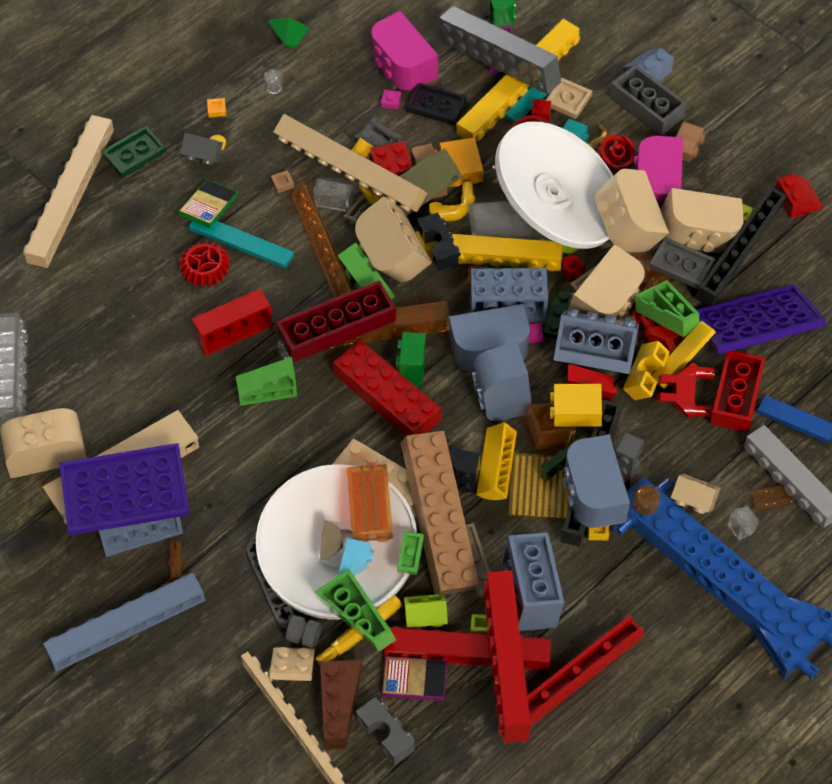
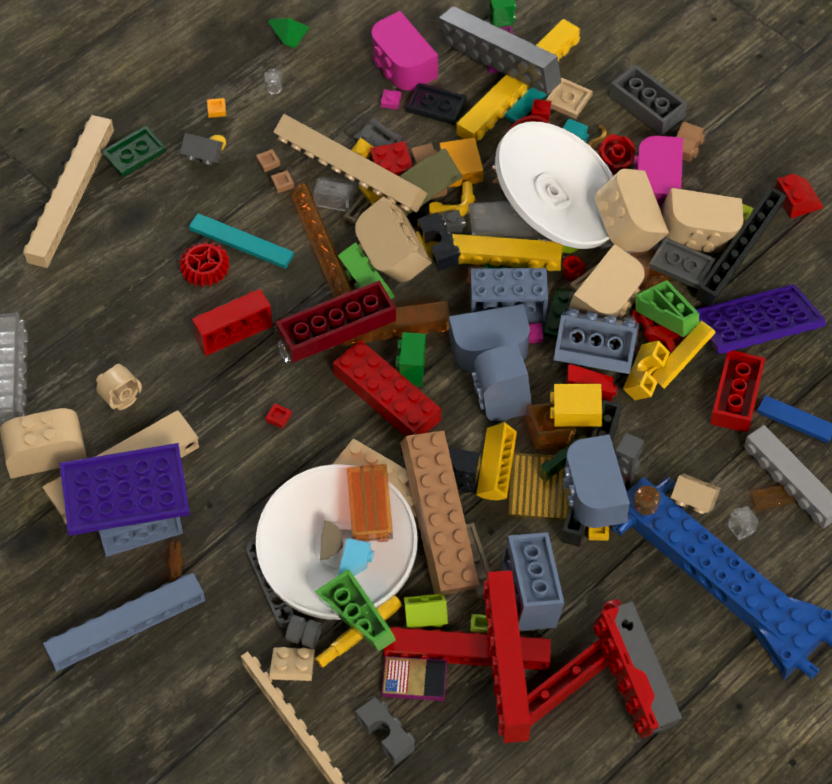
tile [179,179,238,228] -> none
bright green wedge [236,357,297,406] -> none
copper wedge [320,659,362,750] -> none
bright green plate [397,531,424,575] -> none
sand blue slope [623,48,674,81] -> none
red connector [657,363,715,419] -> none
none -> tan brick [96,364,142,410]
none -> medium nougat plate [256,149,280,172]
none -> red plate [265,403,292,429]
none -> dark grey brick [441,210,466,235]
none -> piece [593,599,682,739]

